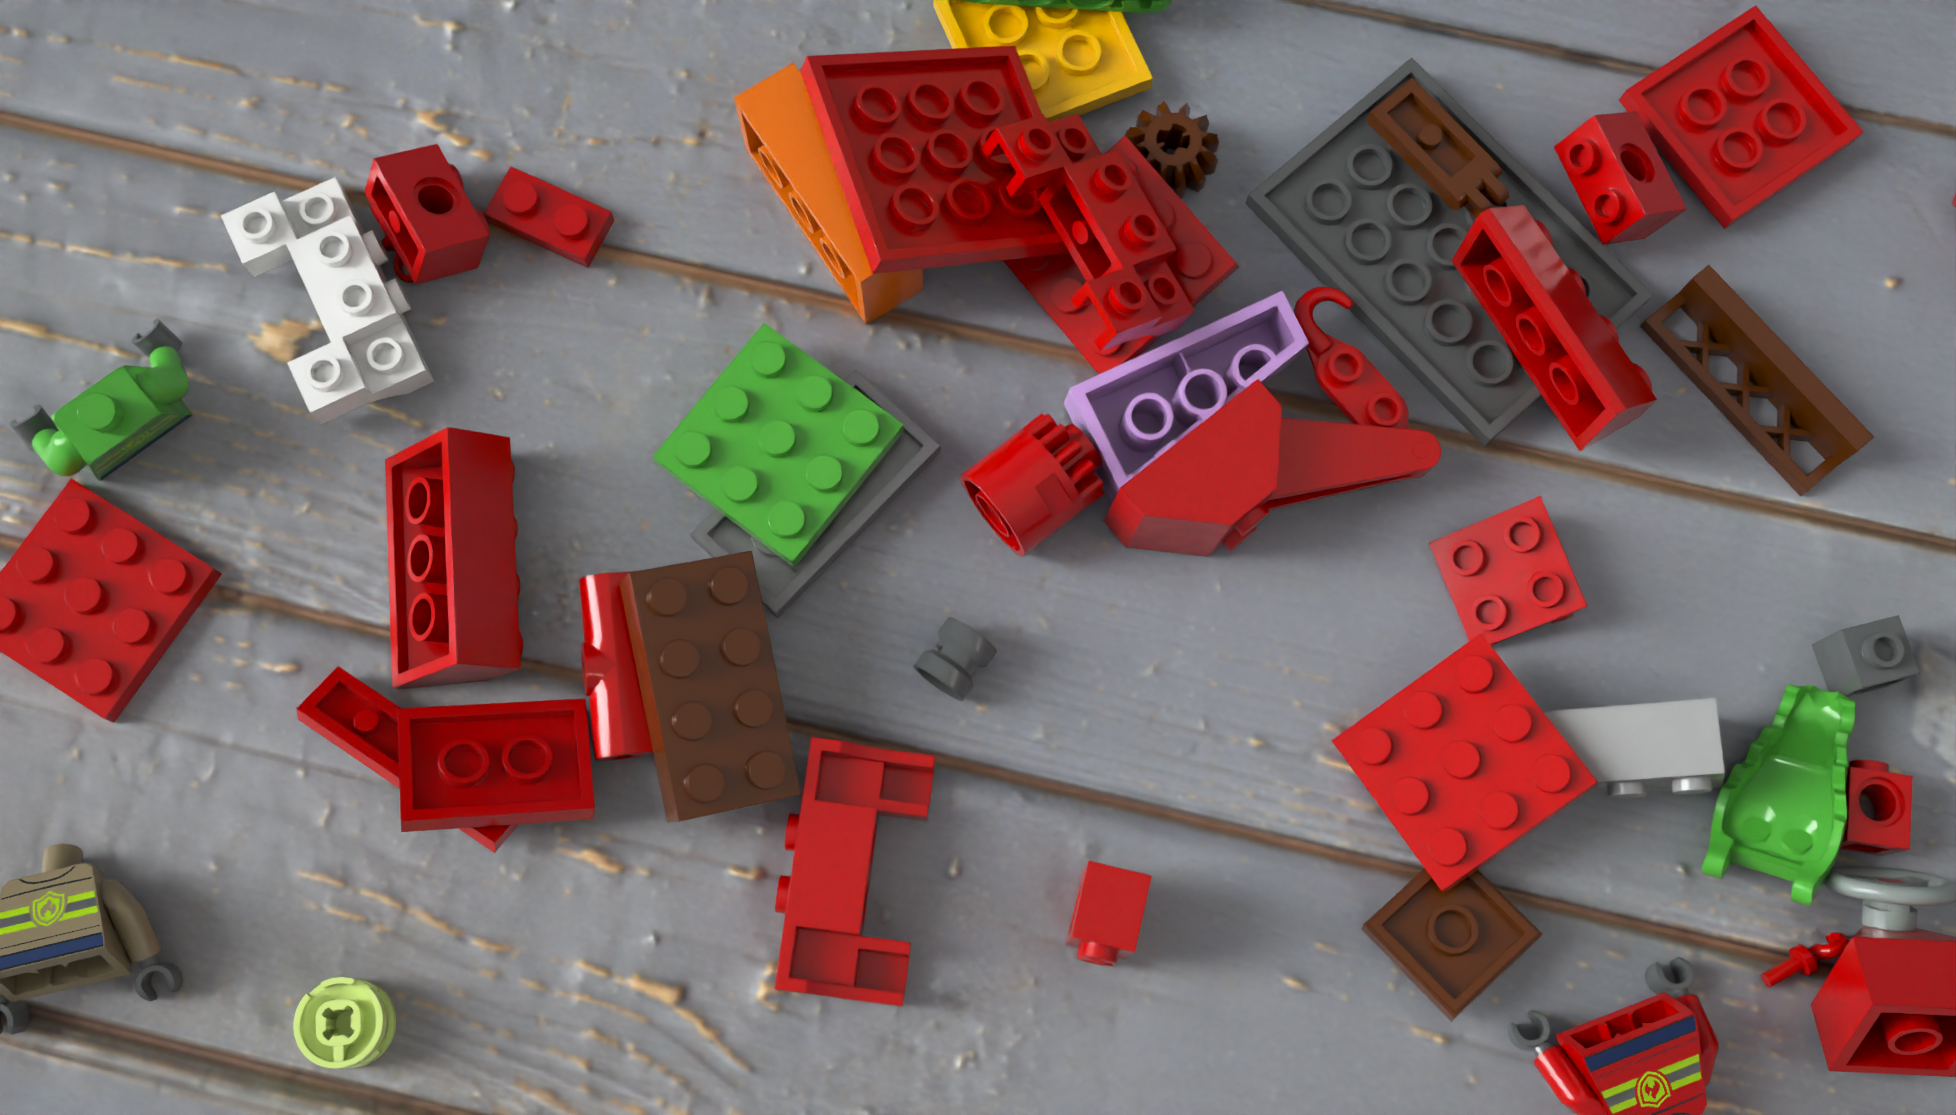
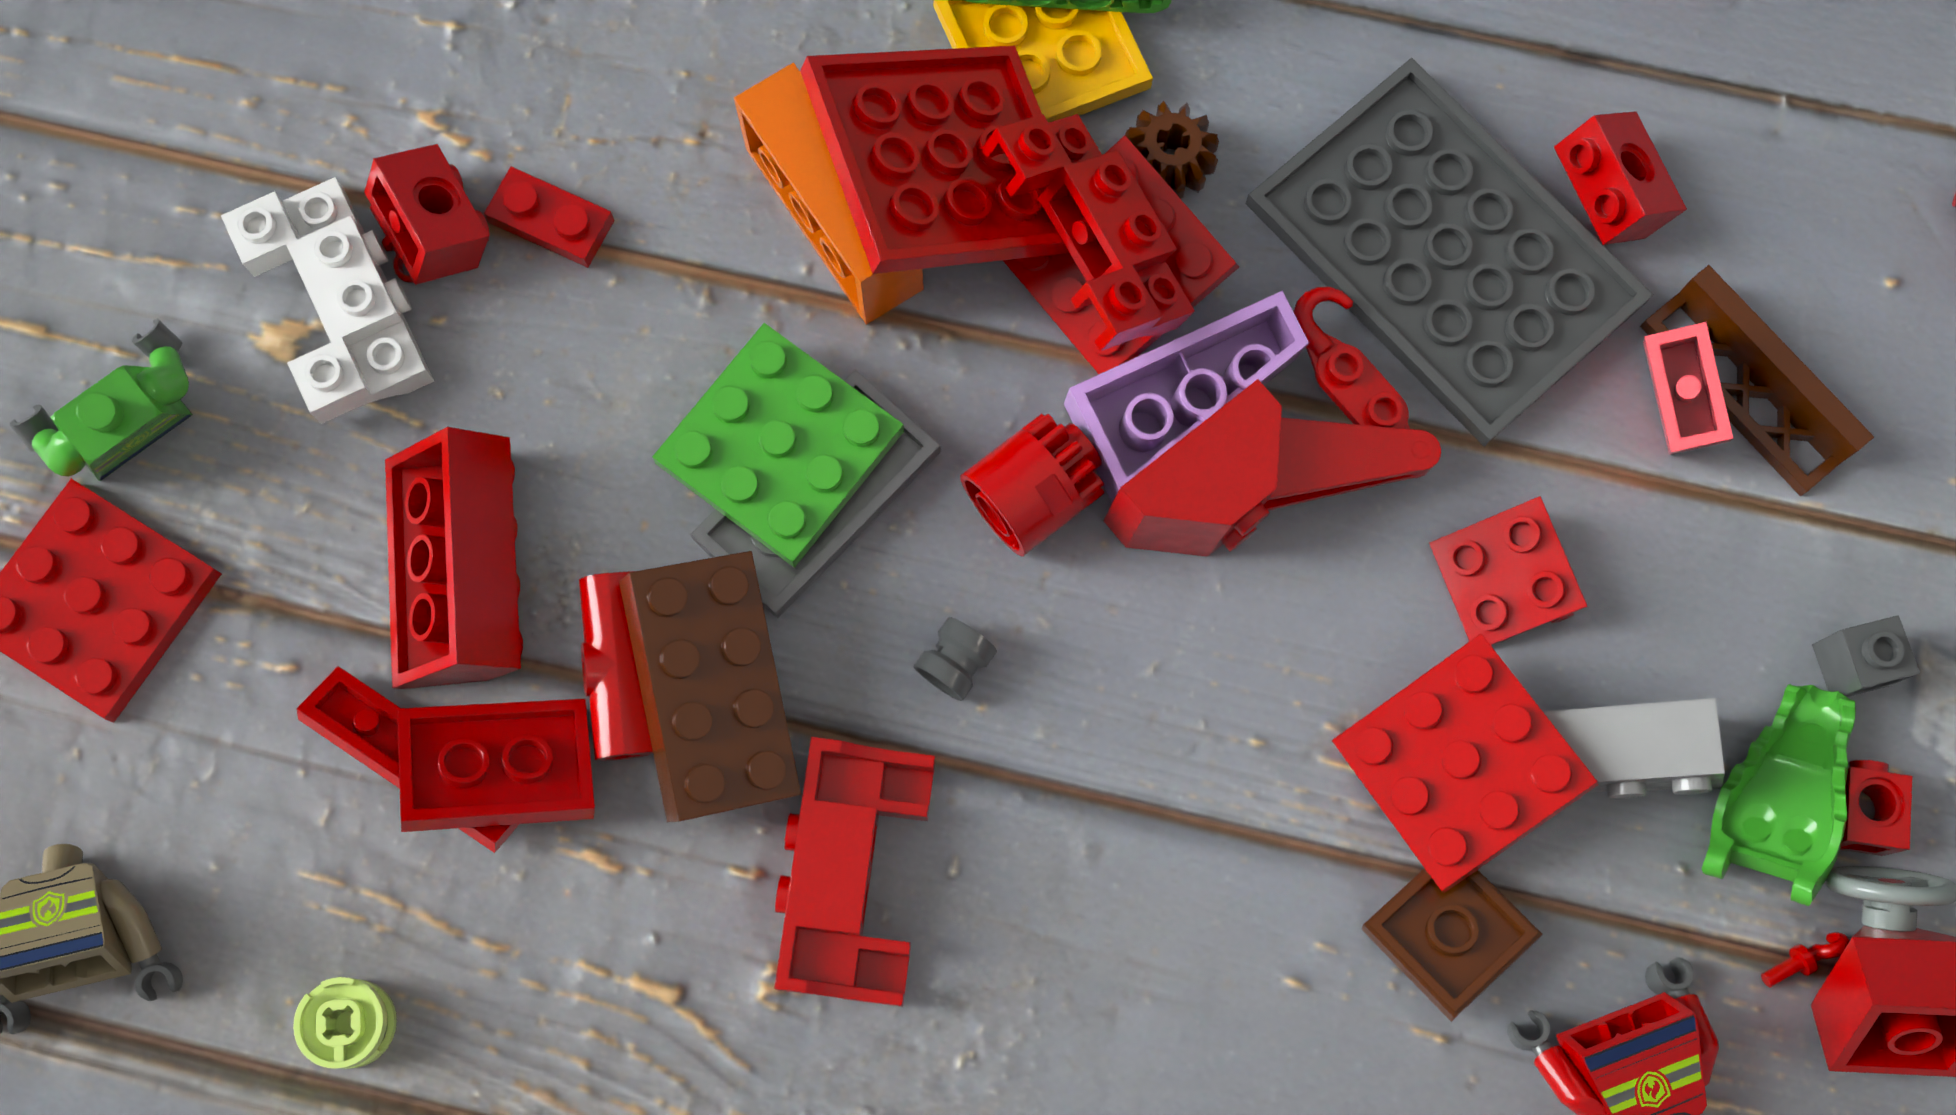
red brick [1065,861,1152,967] -> none
reddish brown hinge [1366,78,1509,218] -> none
red slope [1451,205,1657,451] -> none
red plate [1619,5,1864,229] -> none
none -> coral brick [1643,322,1733,455]

